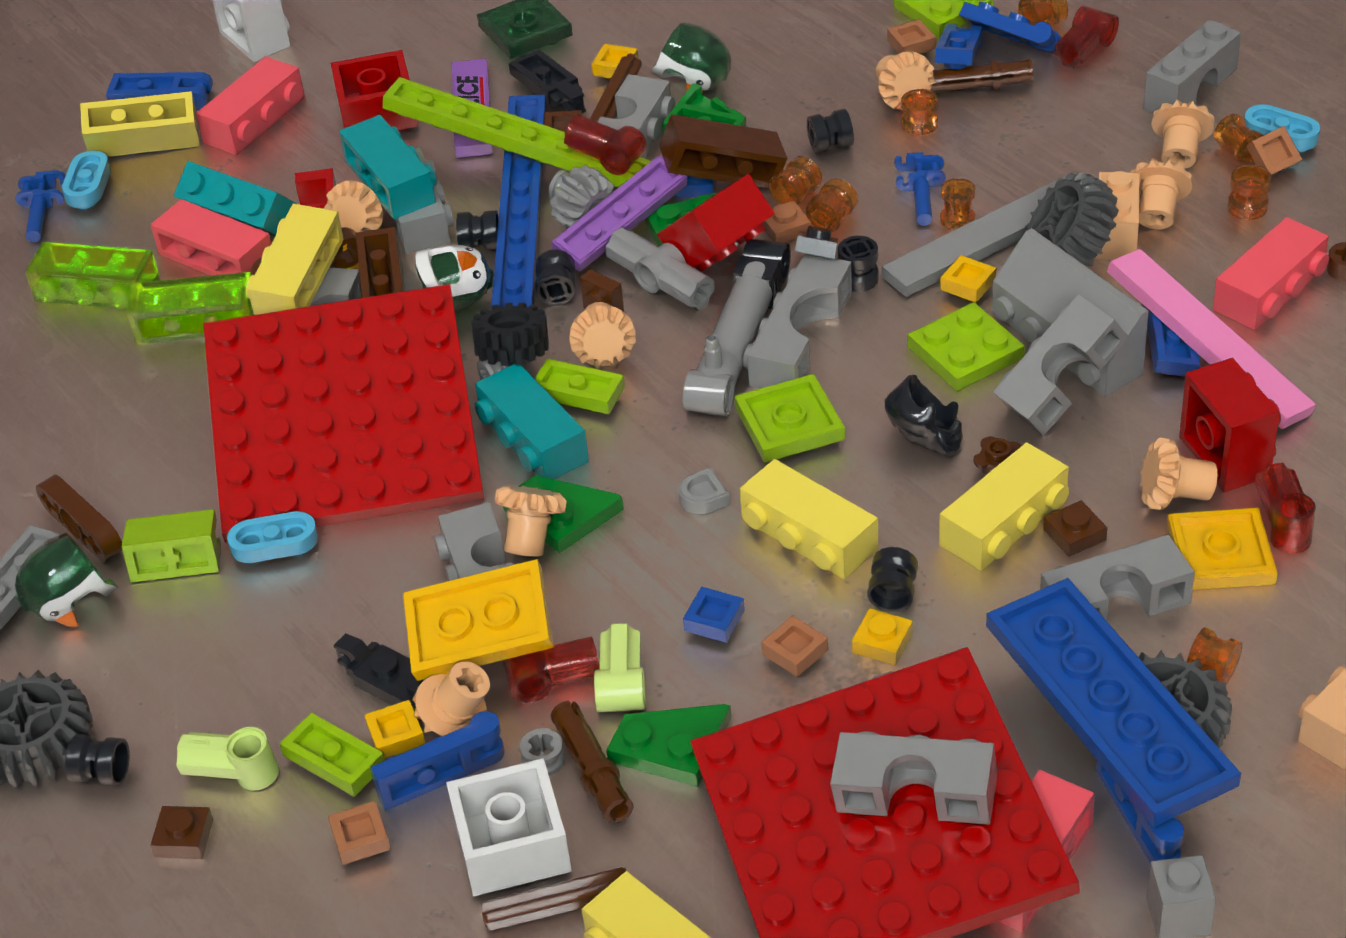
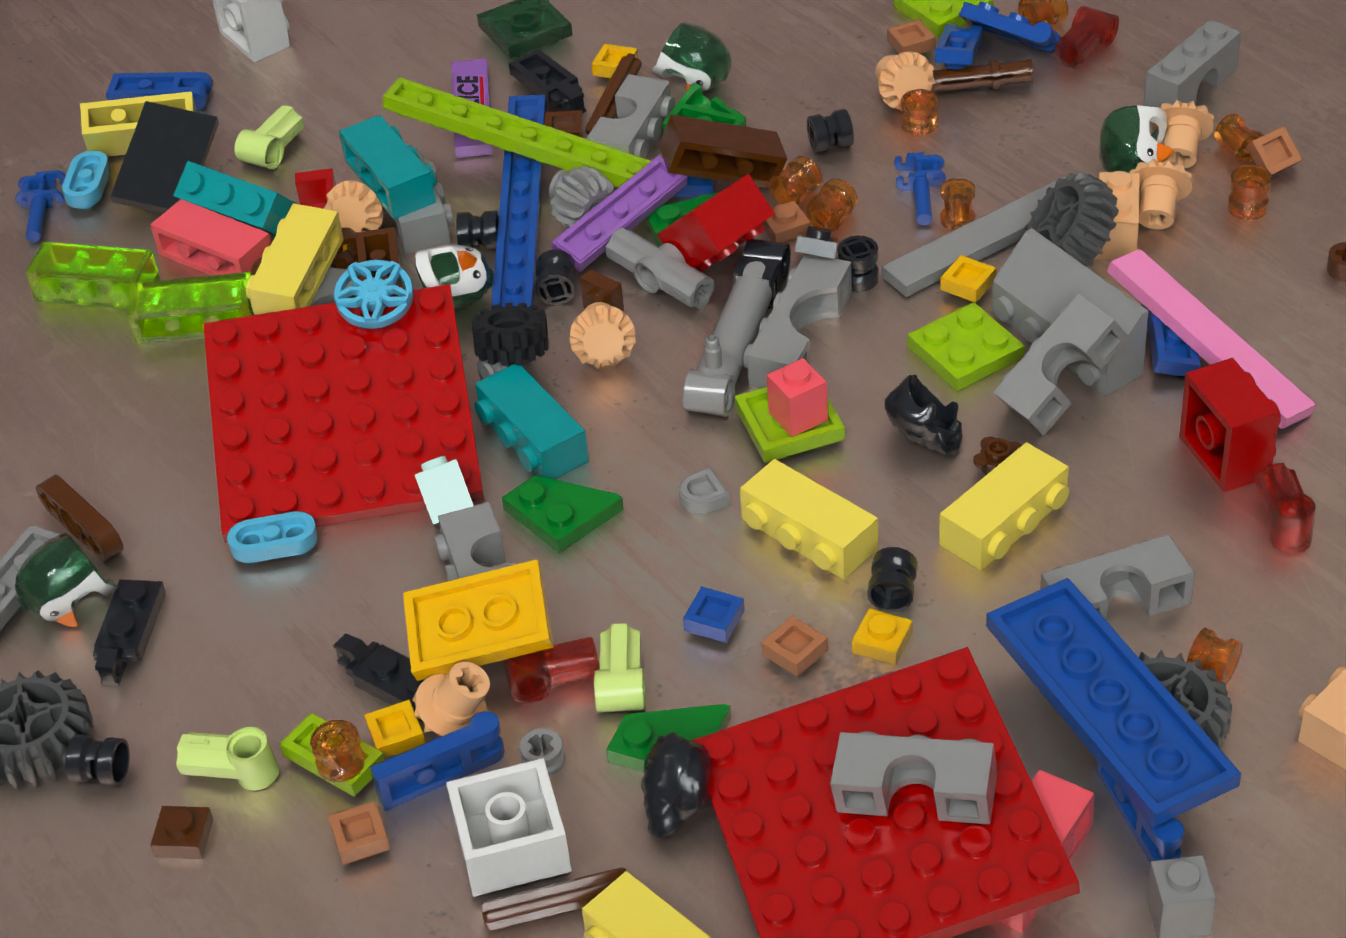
lime hinge [122,509,221,583] -> none
coral brick [196,56,305,155] -> none
red brick [331,50,419,132] -> none
light nougat gear [495,485,567,557] -> none
lime plate [535,358,625,414] -> none
reddish brown pin [550,701,634,823] -> none
clear red piece [564,114,647,175] -> none
reddish brown plate [1043,500,1108,557] -> none
light nougat gear [1139,437,1217,510] -> none
yellow tile [1167,508,1278,590] -> none
coral brick [1213,217,1329,330] -> none
medium azure plate [1243,104,1320,153] -> none
none -> black hinge [93,579,166,686]
none -> black tile [111,101,219,214]
none -> yellowish green piece [234,105,304,170]
none -> clear orange wheel [310,720,365,782]
none -> medium azure wheel [334,260,413,329]
none -> light aqua brick [415,456,474,527]
none -> black hair [641,732,712,838]
none -> coral brick [767,358,828,437]
none -> clear green piece [1099,105,1174,173]

